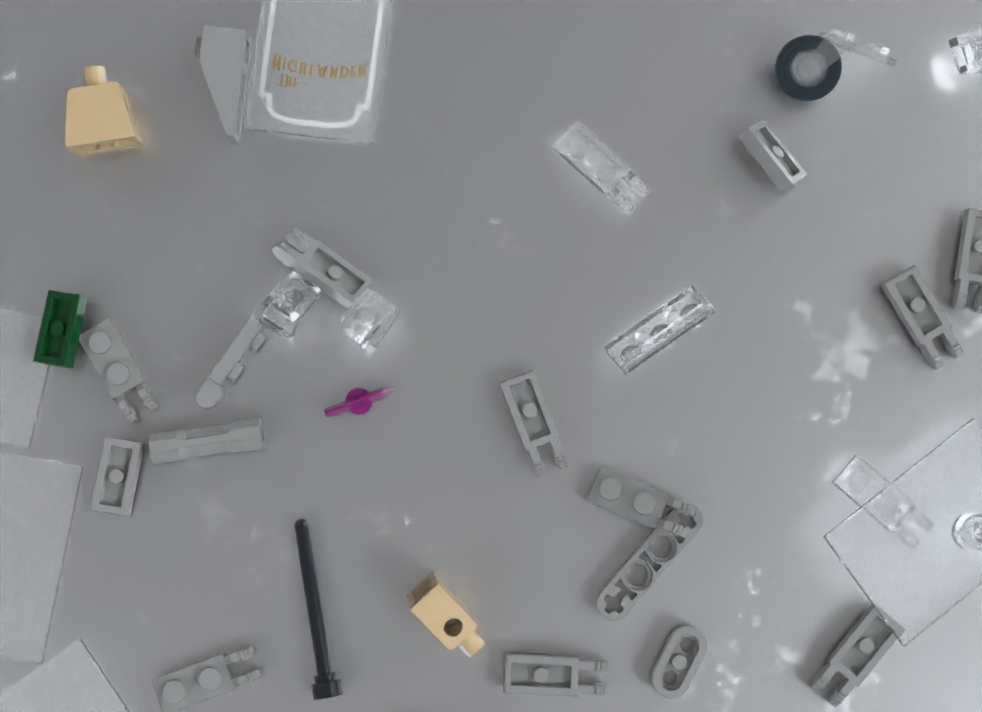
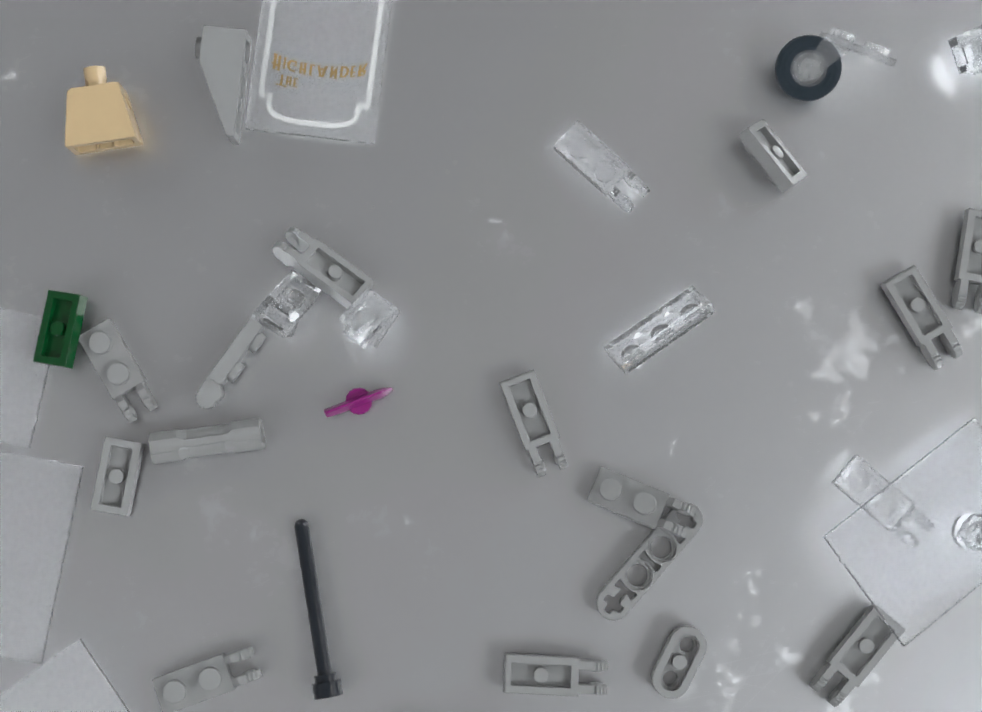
tan torso [406,571,485,658] -> none

